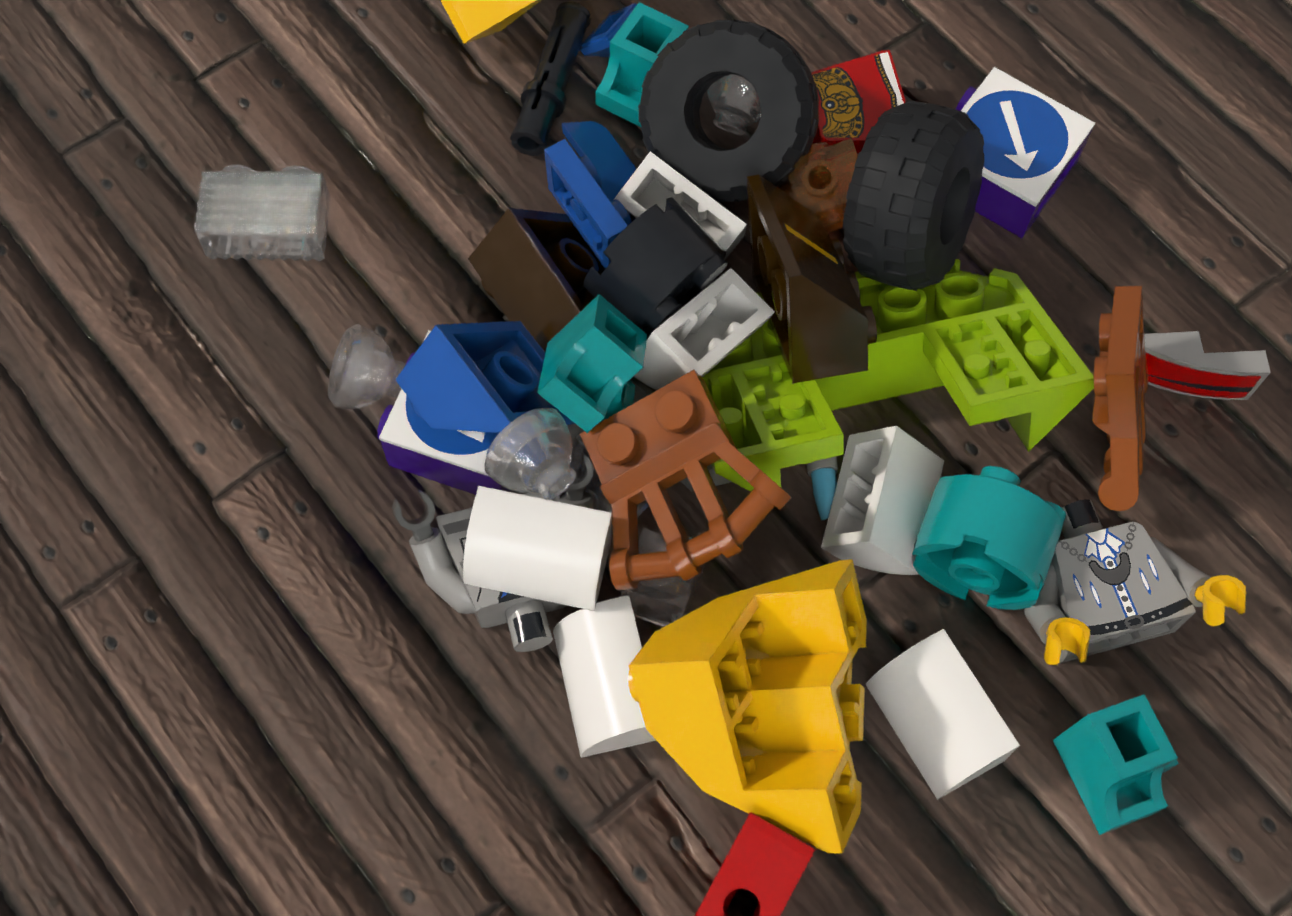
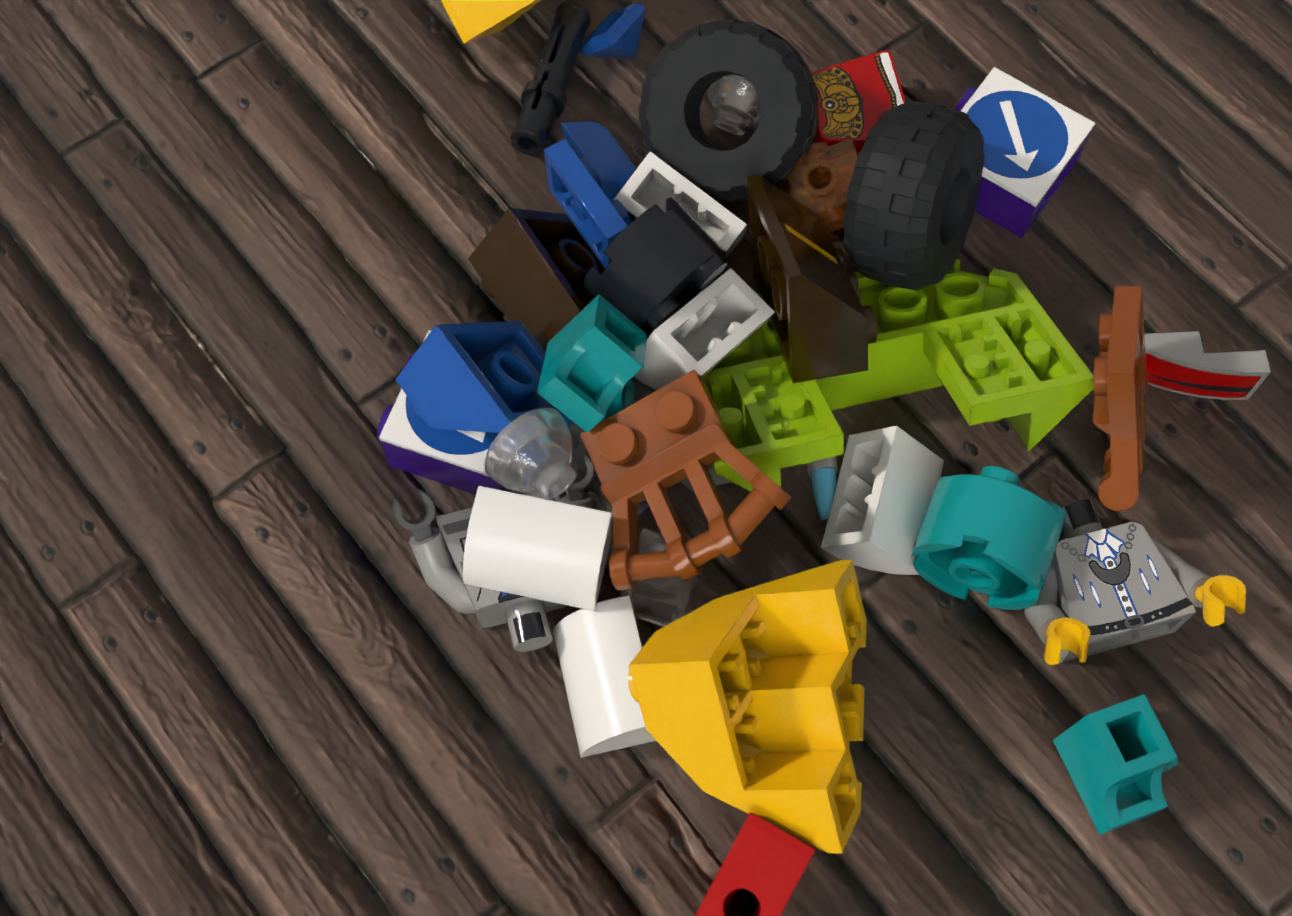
clear brick [194,164,331,261] -> none
clear brick [328,323,405,409] -> none
teal brick [595,2,689,127] -> none
white brick [866,629,1020,800] -> none

